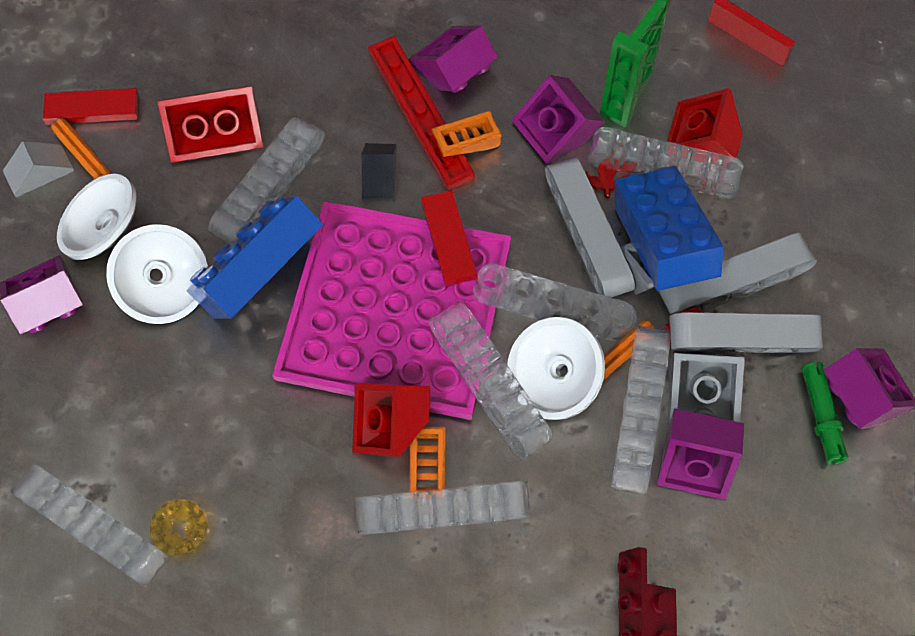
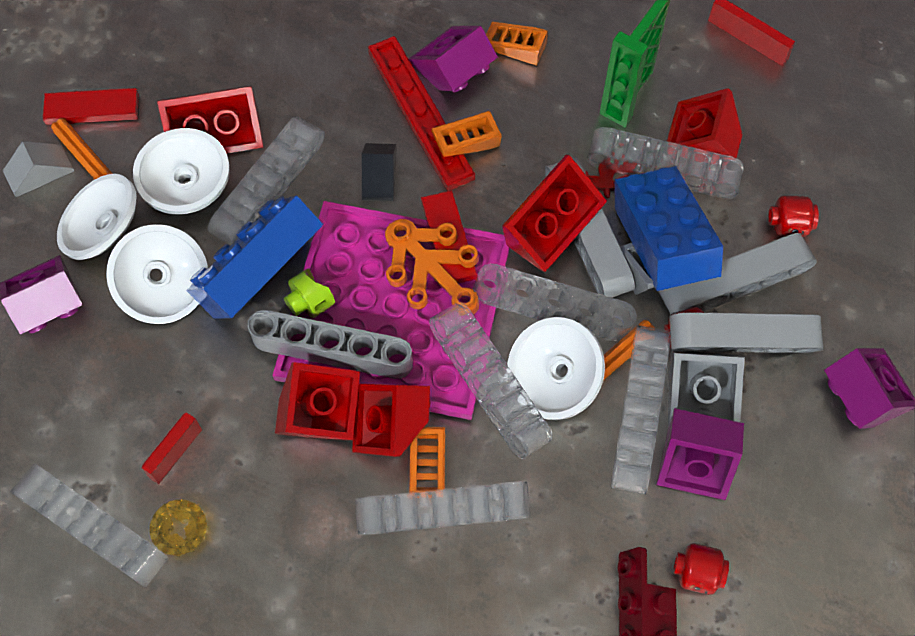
magenta slope [512,75,605,164] -> none
green pin [801,362,849,465] -> none
none -> white dish [133,128,230,214]
none -> red tile [142,412,202,484]
none -> light grey beam [247,310,413,379]
none -> red slope [275,362,360,441]
none -> lime piece [283,268,335,318]
none -> orange plant [385,219,479,317]
none -> orange slope [486,22,548,66]
none -> red slope [502,154,607,272]
none -> red head [673,543,729,595]
none -> red head [768,195,819,237]

